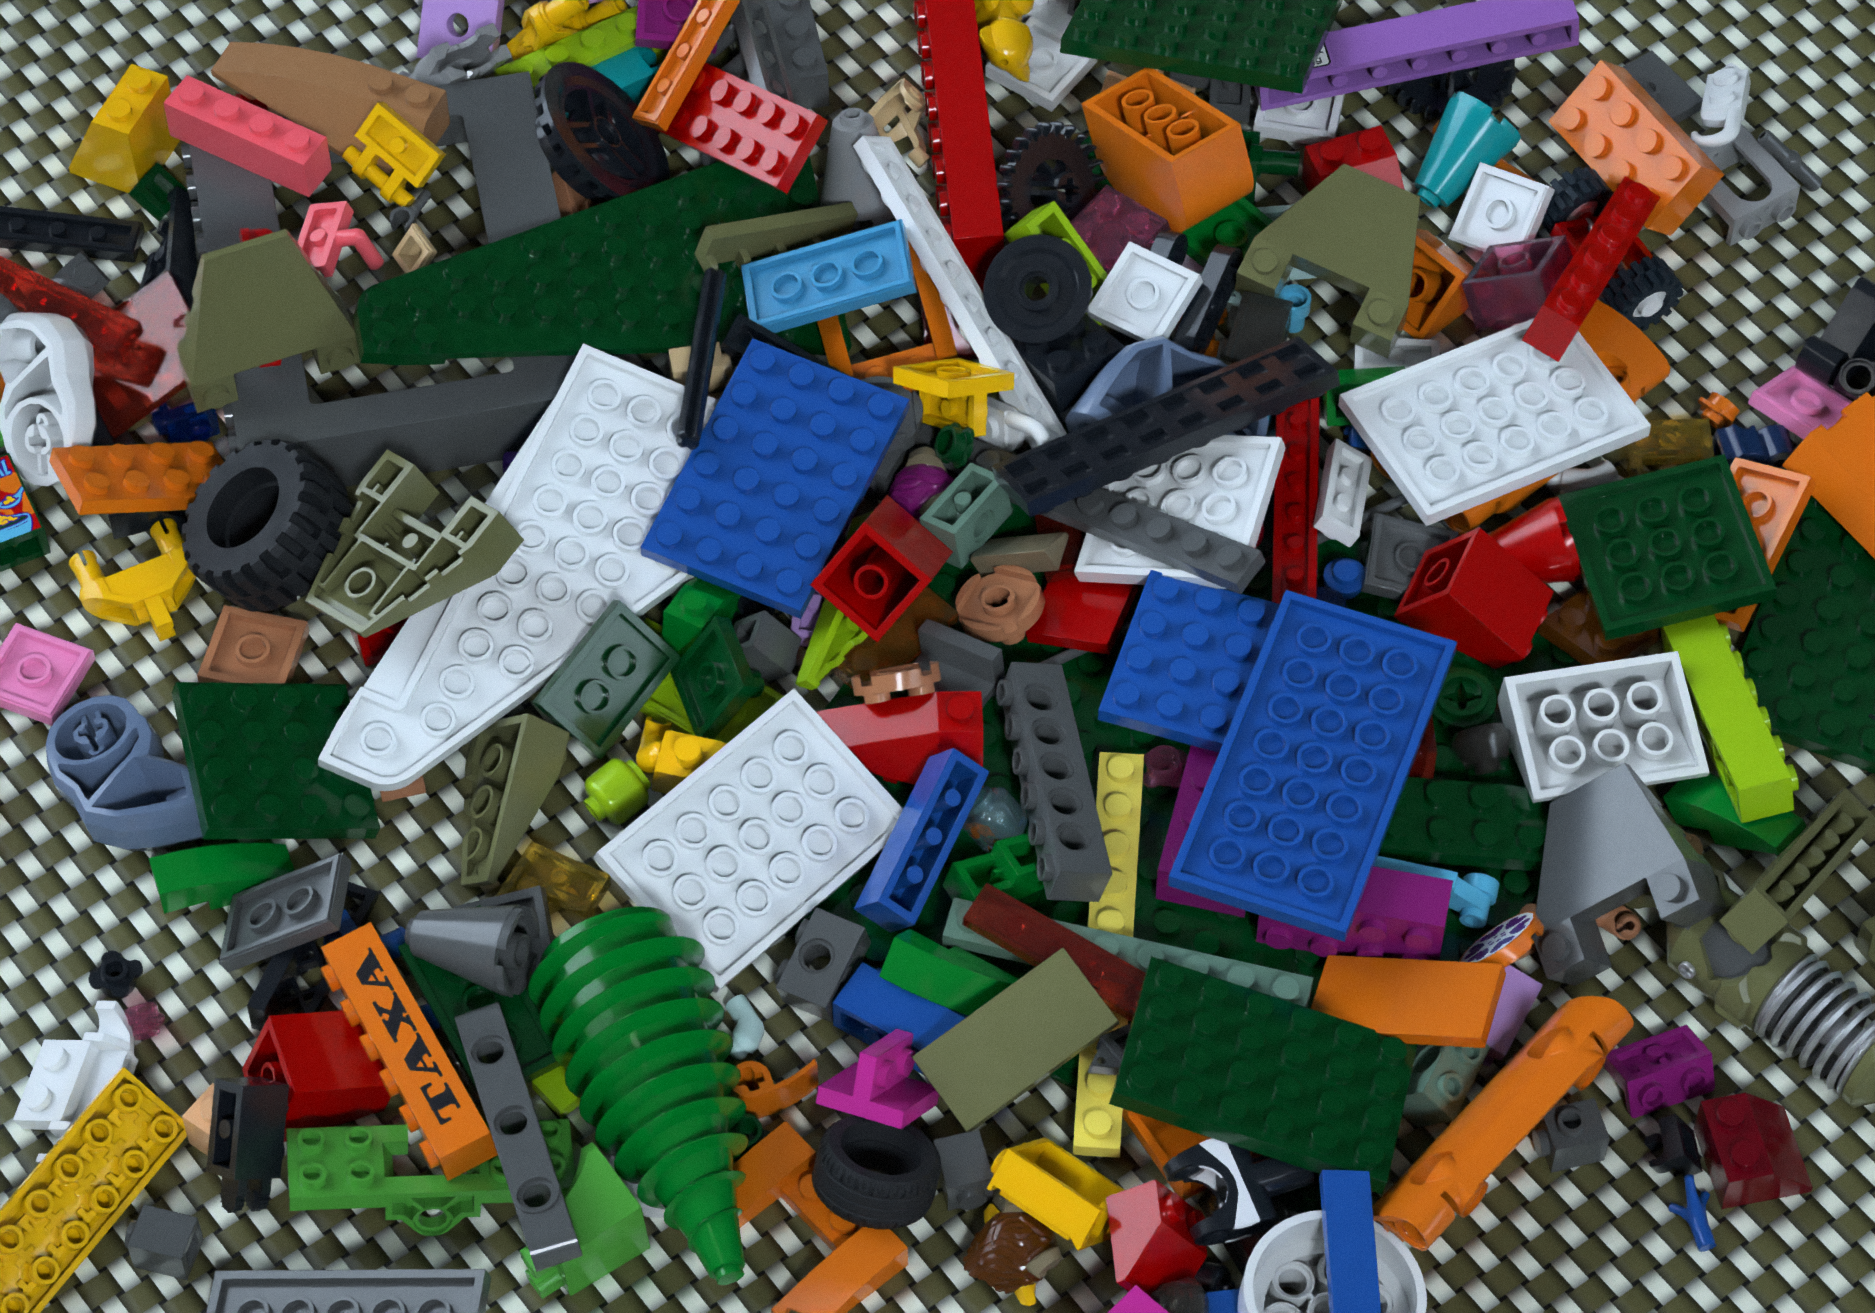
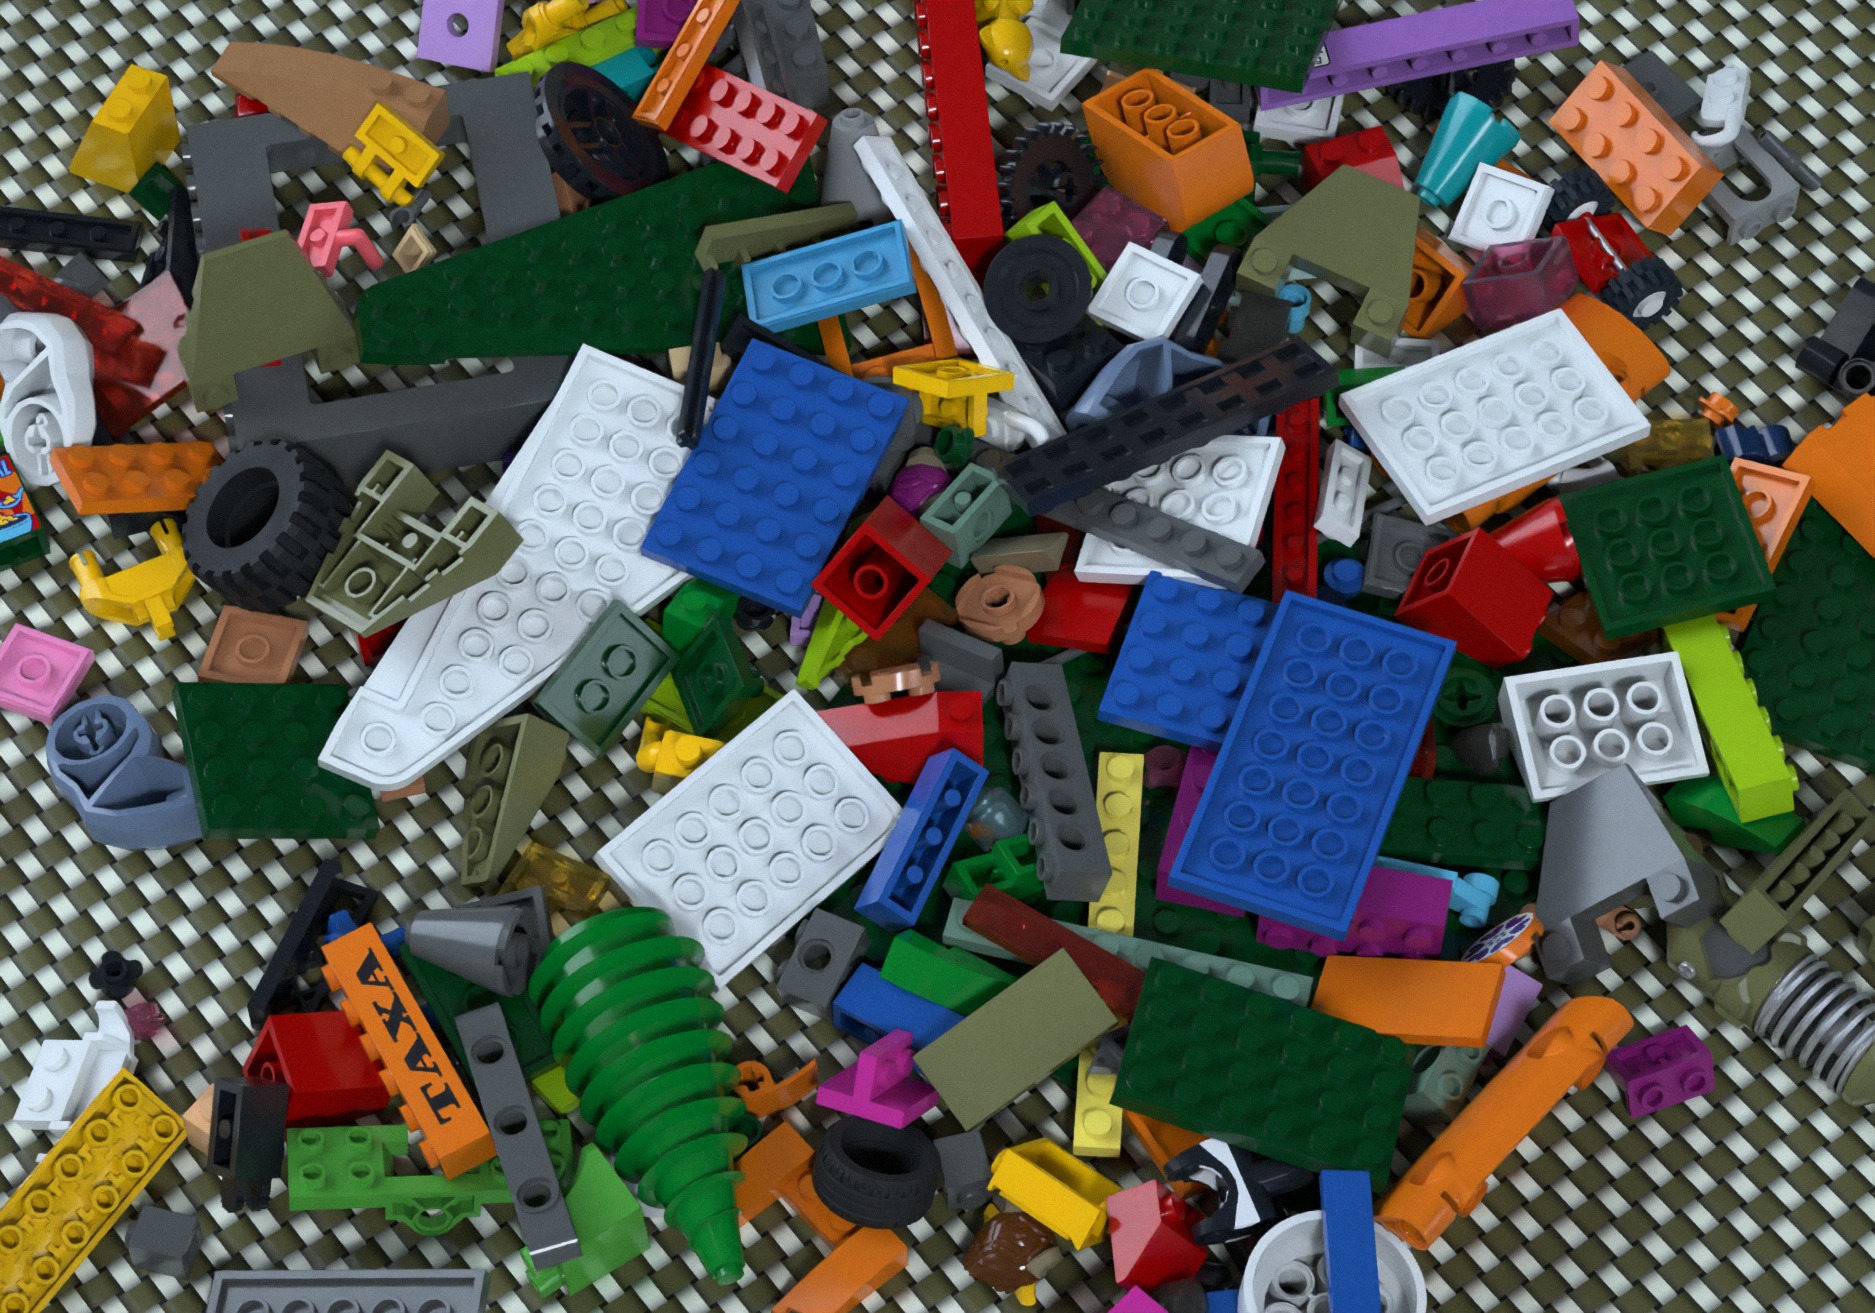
green slope [148,843,294,914] -> none
clear blue bracket [150,393,221,443] -> none
coral brick [164,75,332,197] -> none
dark grey tile [219,852,352,973] -> none
light grey animal [399,23,512,86] -> none
lime head [583,758,651,825] -> none
light aqua arm [725,994,764,1060] -> none
dark grey brick [734,610,802,684] -> none
tan helmet [867,78,931,168] -> none
red brick [1522,176,1661,362] -> none
dark grey brick [1532,1098,1610,1173] -> none
black tile [1644,1114,1703,1176] -> none
blue bar [1668,1174,1716,1252] -> none
dark red slope [1693,1092,1813,1210] -> none
bright pink plate [1748,365,1852,440] -> none

